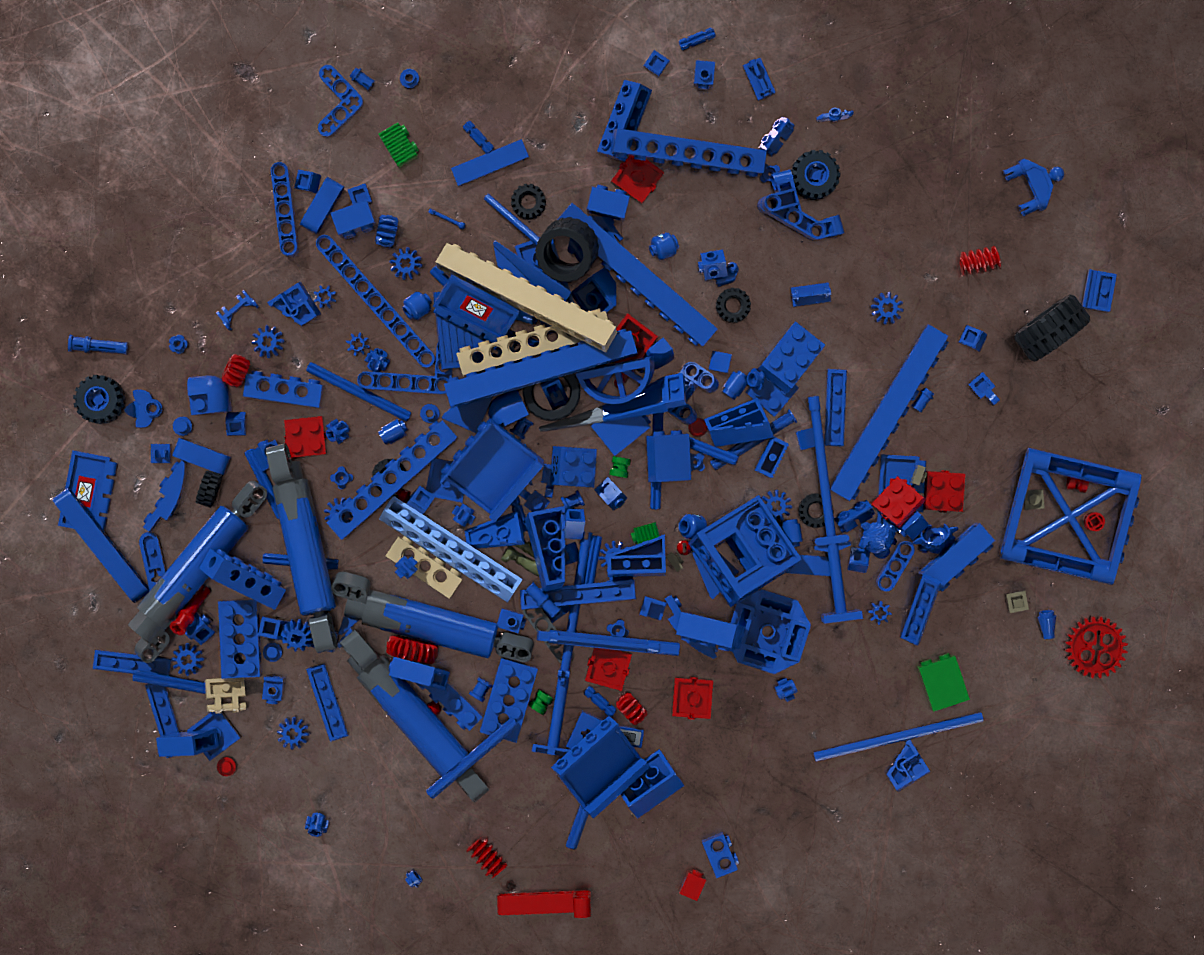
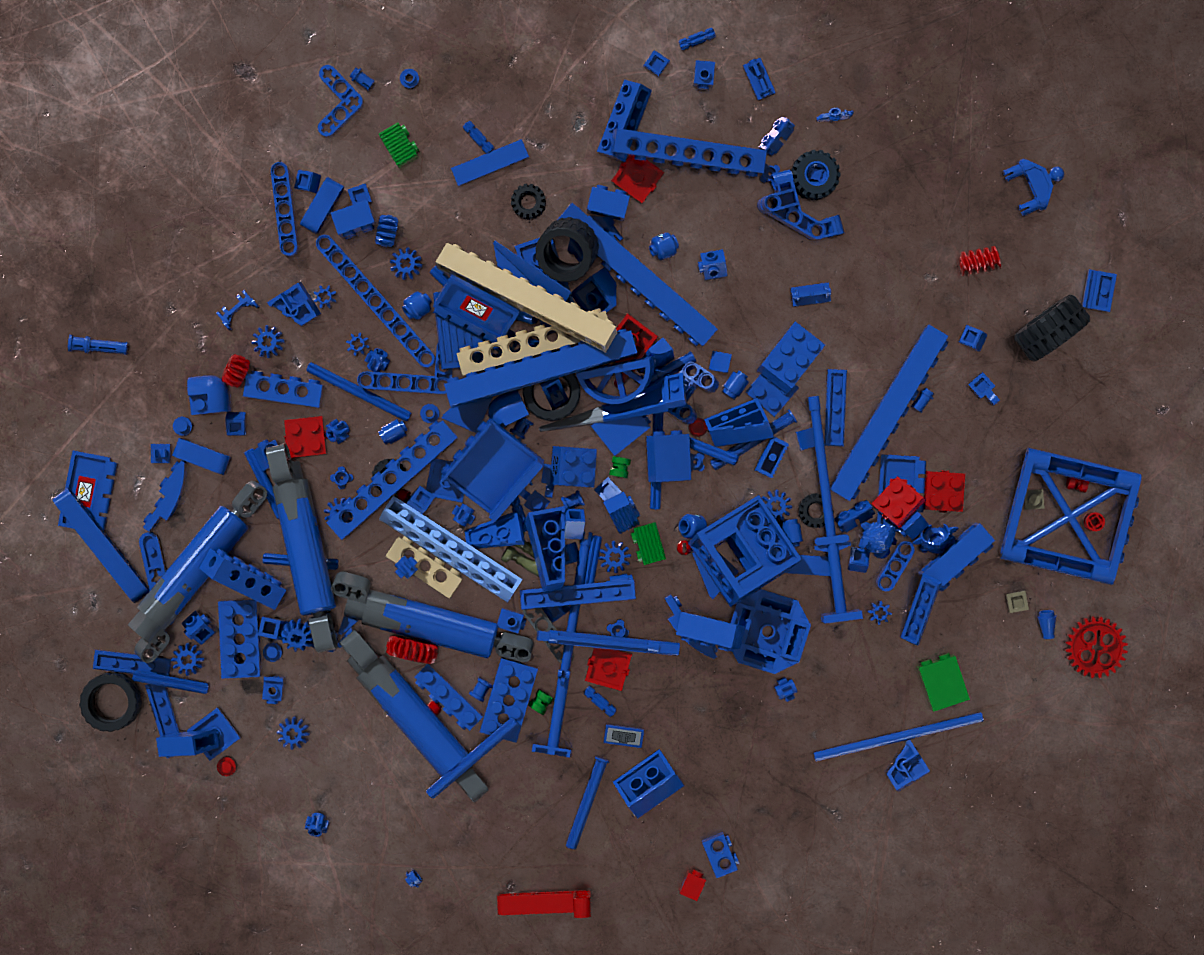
black wheel [73,375,125,424] -> none
blue plate [124,390,163,428] -> none
blue plate [169,335,188,354] -> none
red pin [170,585,211,635] -> none
black tyre [196,470,222,508] -> none
tan plate [205,678,246,714] -> none
blue tile [306,663,349,742] -> none
blue slope [389,657,450,690] -> none
blue hinge [428,208,466,229] -> none
red piece [466,836,508,879] -> none
blue piece [484,194,540,245] -> none
blue pin [525,582,561,618] -> none
blue panel [551,716,650,819] -> none
blue brick [566,710,602,749] -> none
blue wedge [607,534,666,577] -> none
red gear [616,693,647,725] -> none
blue panel [639,596,667,620] -> none
dark tan plate [666,552,684,572] -> none
red plate [672,677,713,720] -> none
blue arm [715,262,739,287] -> none
black tyre [716,288,751,323] -> none
blue plate [747,368,765,390] -> none
blue gear [871,292,904,325] -> none
dark tan plate [910,465,927,486] -> none
none -> black tyre [79,672,142,732]
none -> blue brick [603,491,640,534]
none -> blue pin [641,351,696,384]

